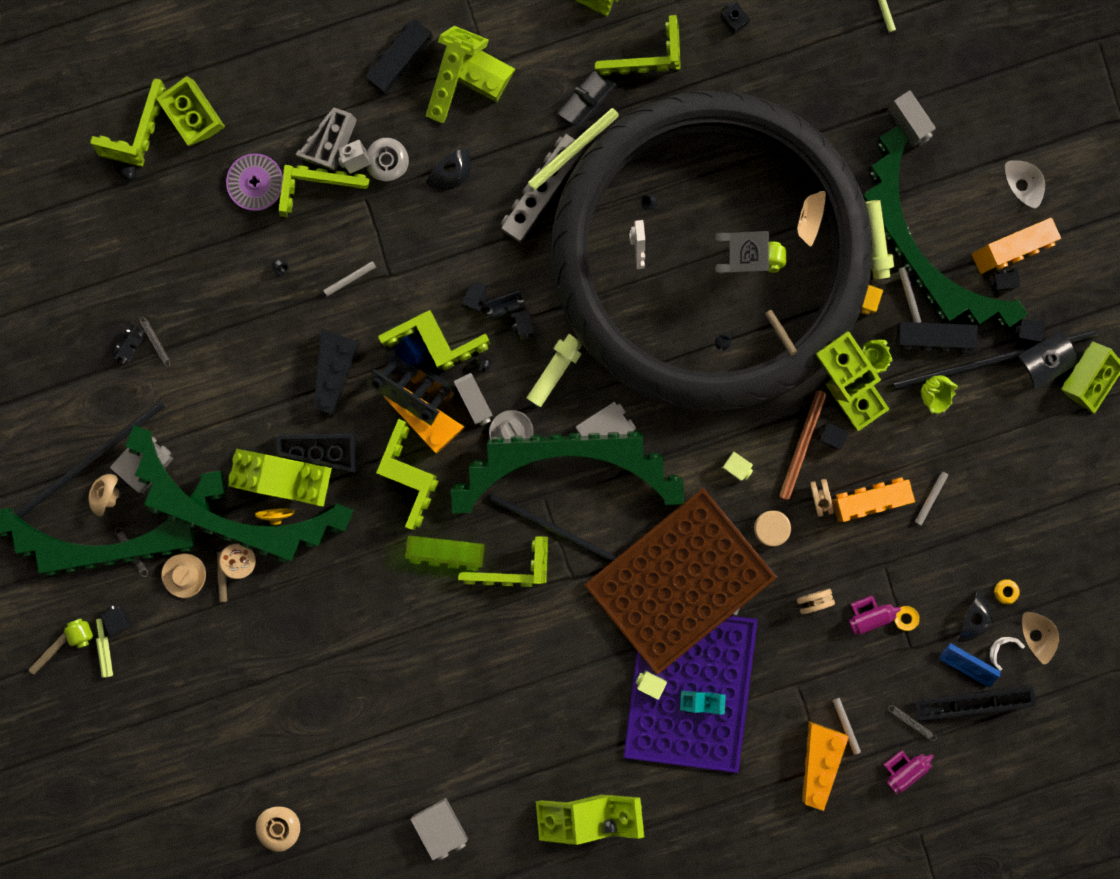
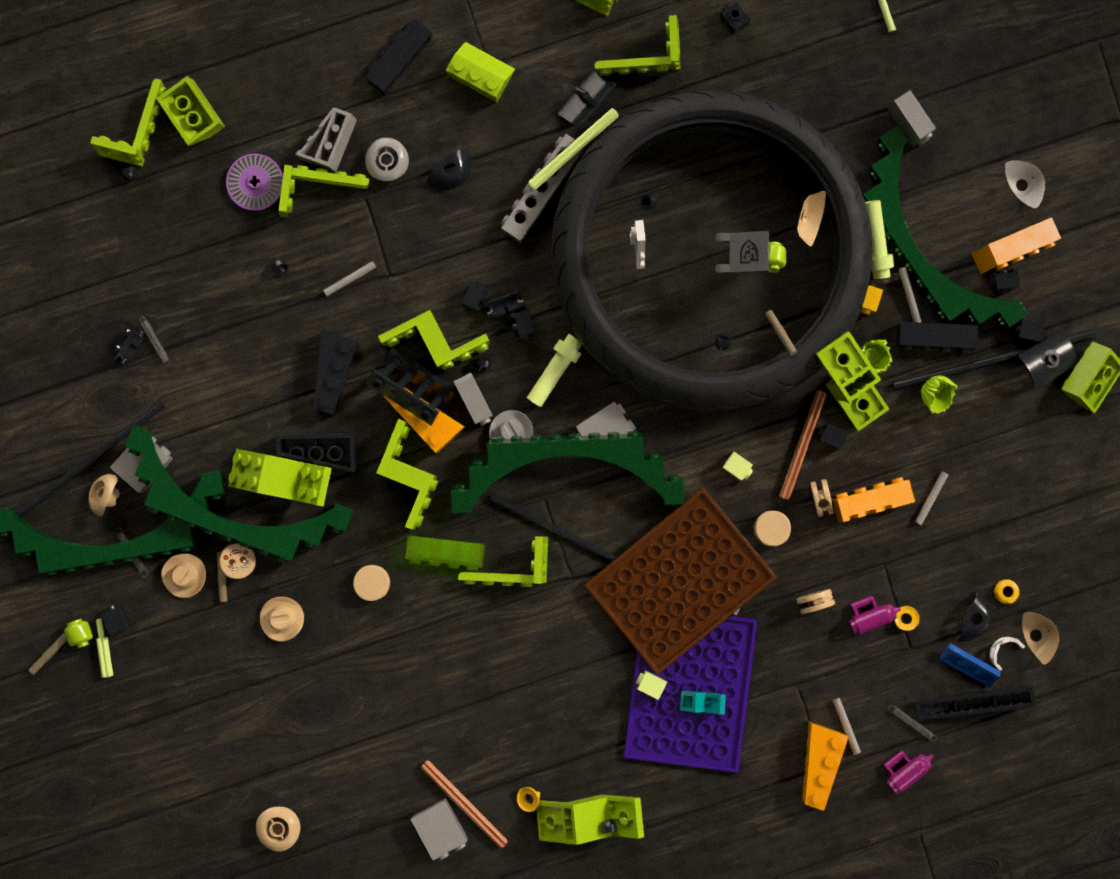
yellow dish [255,508,294,525] -> none
light grey brick [338,140,371,173] -> none
clear blue brick [395,332,429,366] -> none
lime bracket [426,26,489,123] -> none
none -> tan hat [260,597,304,641]
none -> tan head [353,565,390,601]
none -> nougat axle [421,760,508,848]
none -> yellow piece [517,787,540,812]

